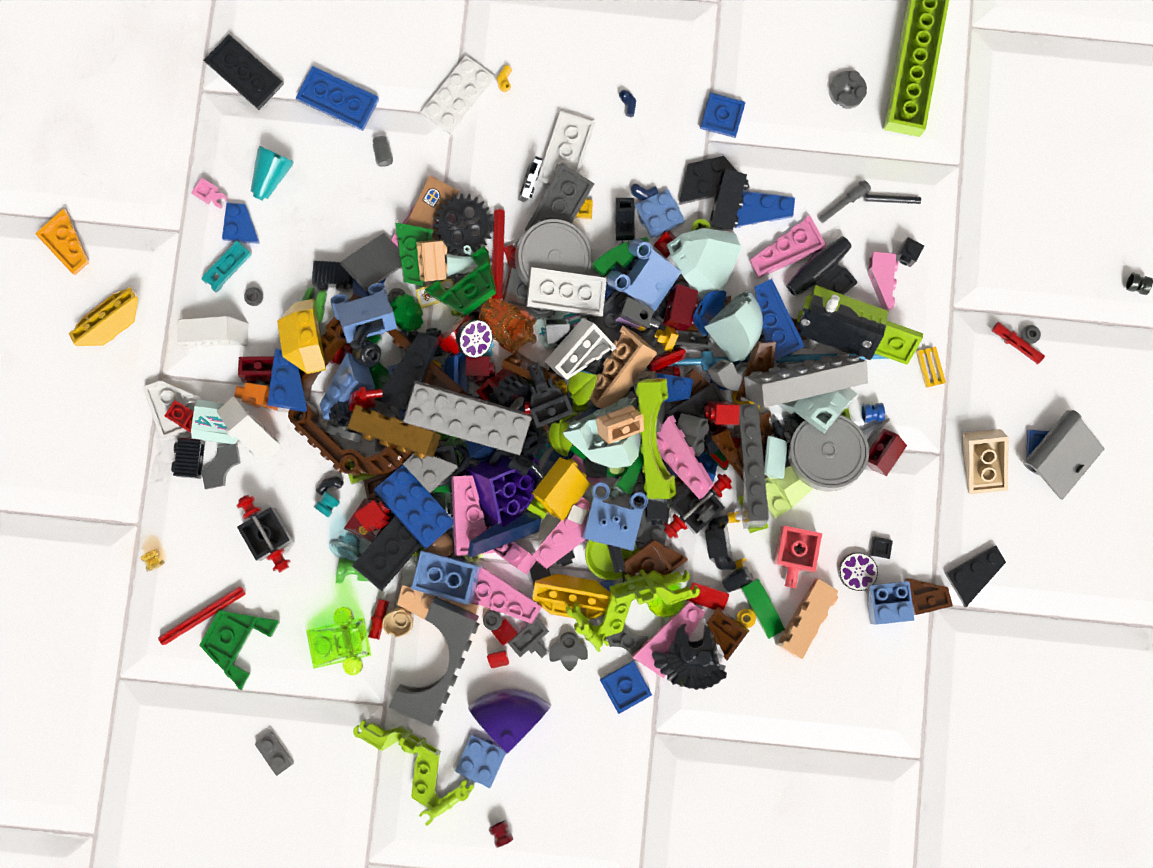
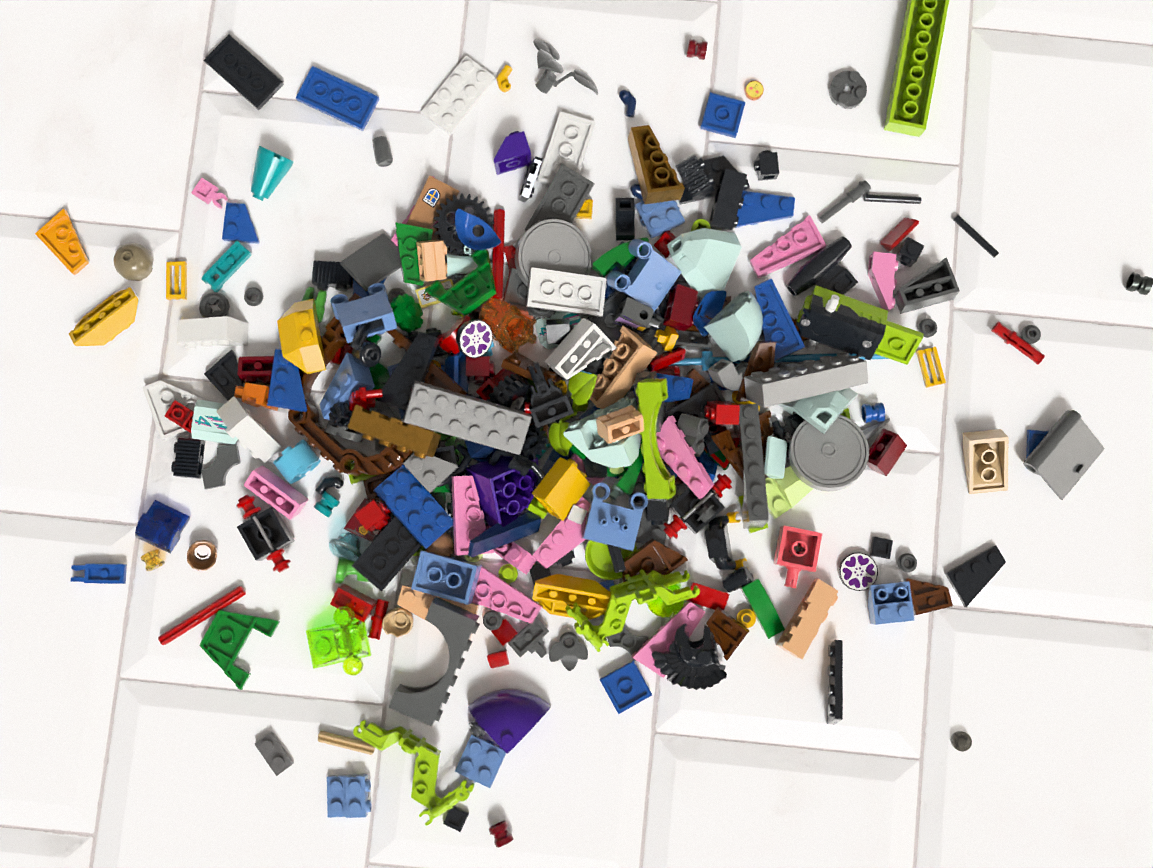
none -> blue hinge [70,564,127,584]
none -> dark tan cylinder [113,242,154,281]
none -> clear blue brick [135,500,190,554]
none -> yellow tile [166,261,187,300]
none -> medium nougat hair [187,539,217,571]
none -> dark grey gear [199,292,230,318]
none -> black wing [204,350,244,401]
none -> bright pink brick [243,465,309,520]
none -> medium azure brick [273,439,321,484]
none -> tan axle [317,731,375,755]
none -> medium blue plate [327,774,372,818]
none -> red hinge [330,584,377,622]
none -> black tile [443,806,469,832]
none -> blue piece [455,209,501,250]
none -> dark grey plate [469,720,485,737]
none -> dark purple slope [493,131,532,175]
none -> lime plate [498,564,518,583]
none -> dark grey plant [533,38,599,95]
none -> pearl gold wedge [628,125,685,205]
none -> black brick [675,154,715,201]
none -> dark red wheel [686,39,708,60]
none -> light yellow tile [745,80,764,101]
none -> black brick [753,150,780,181]
none -> black wing [827,640,843,725]
none -> slope [880,218,919,252]
none -> dark grey wedge [894,257,960,314]
none -> dark grey plate [897,553,917,573]
none -> dark grey plate [918,319,938,338]
none -> clear smoke tile [950,731,972,752]
none -> black bar [953,215,999,258]

